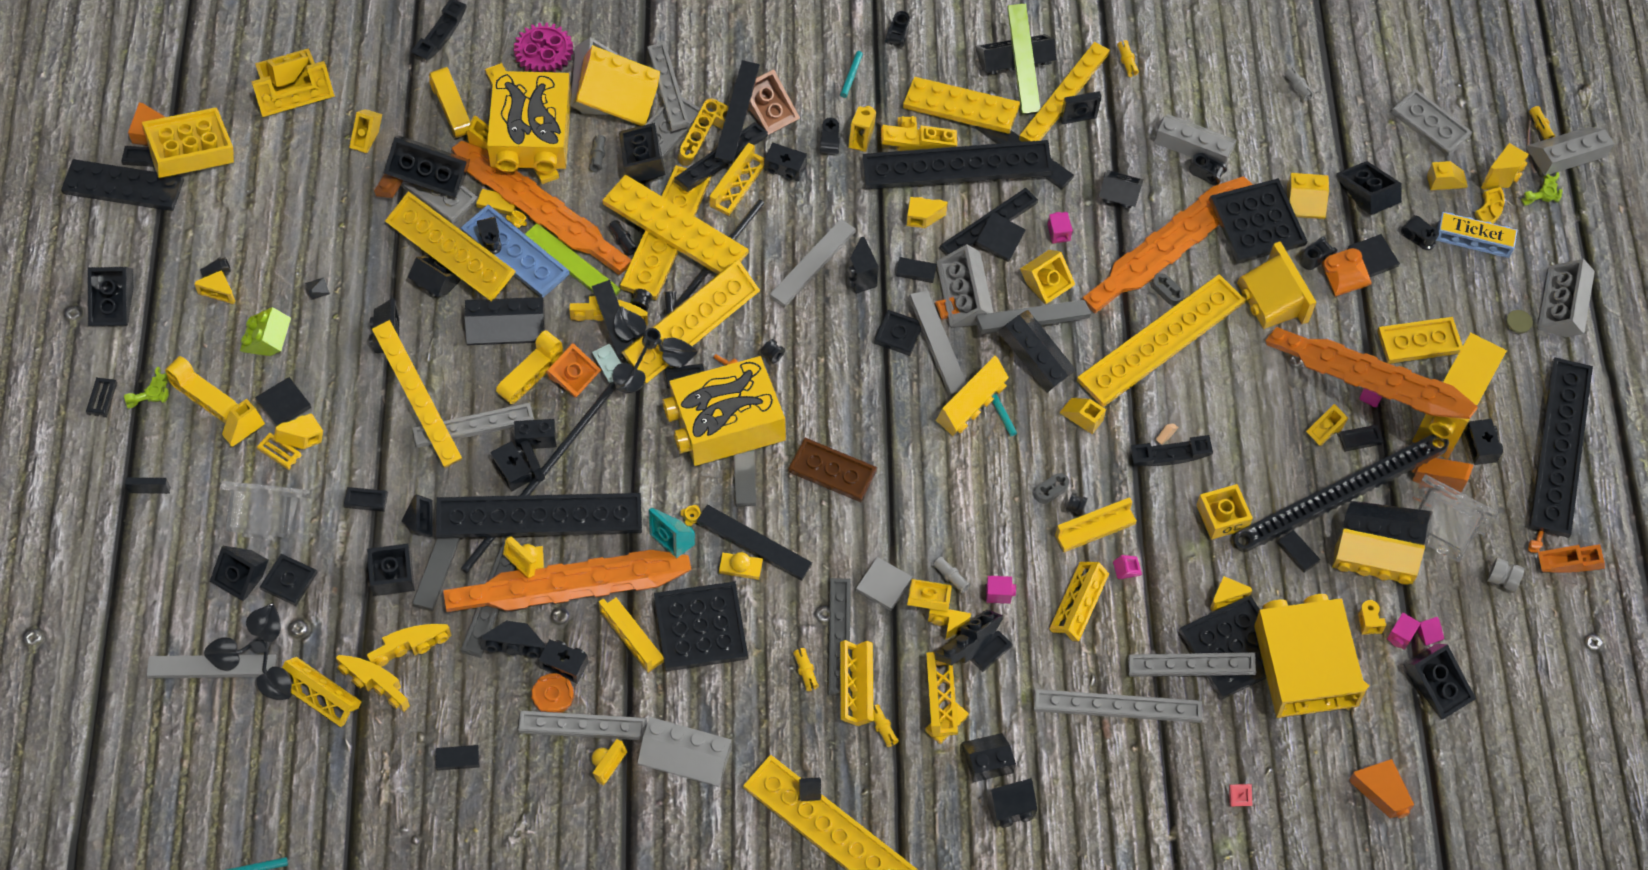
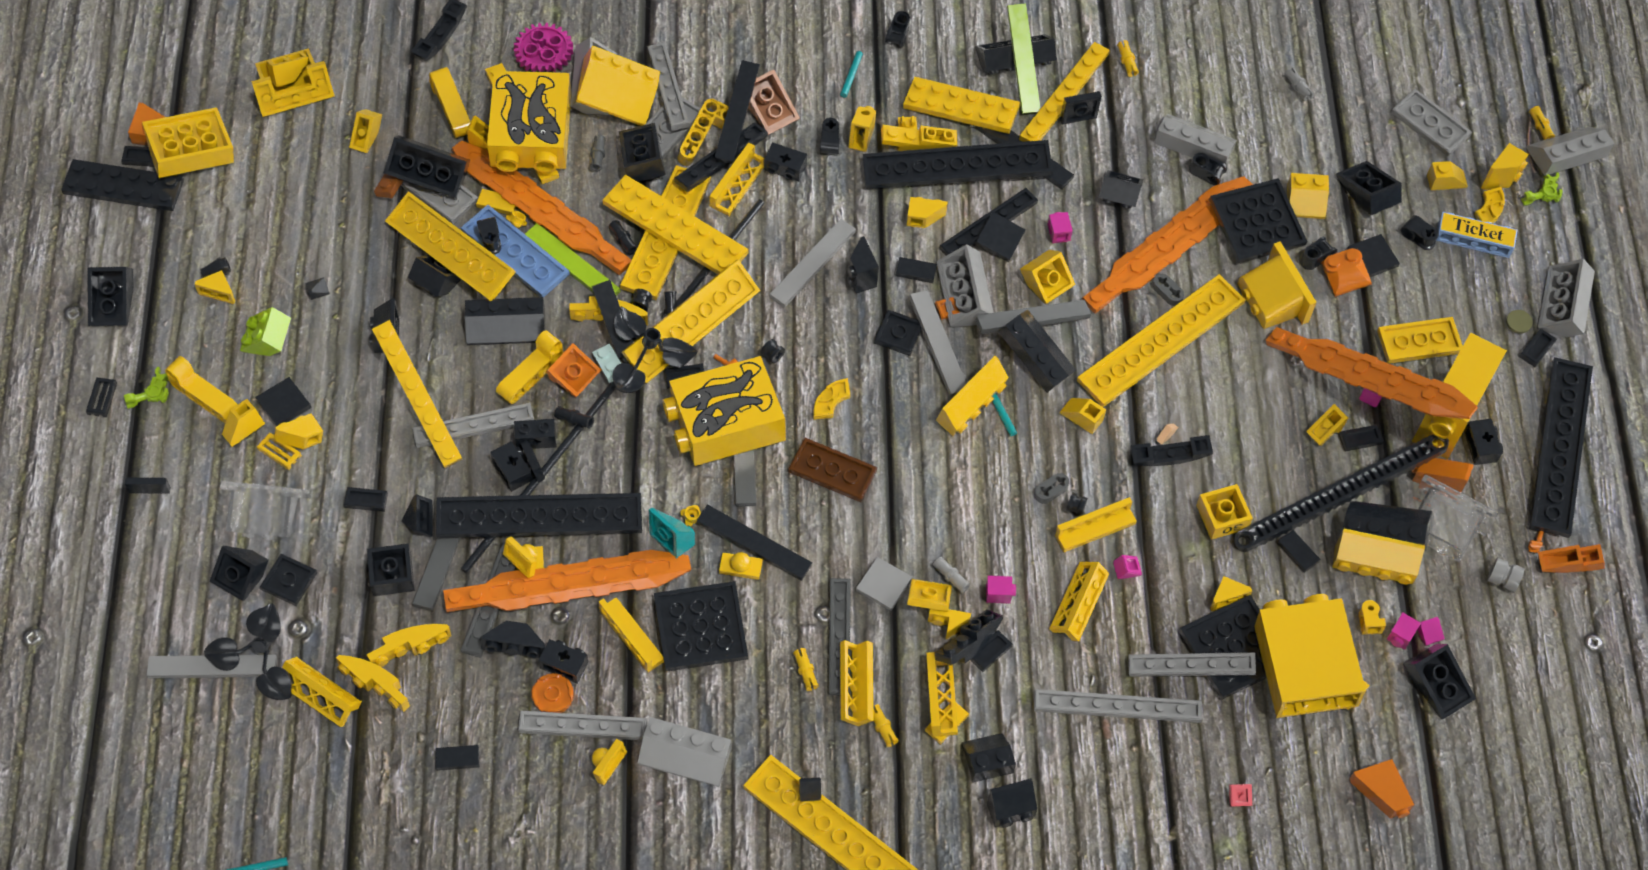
none -> black pin [554,406,594,429]
none -> yellow tile [813,378,850,420]
none -> black tile [1519,329,1557,367]

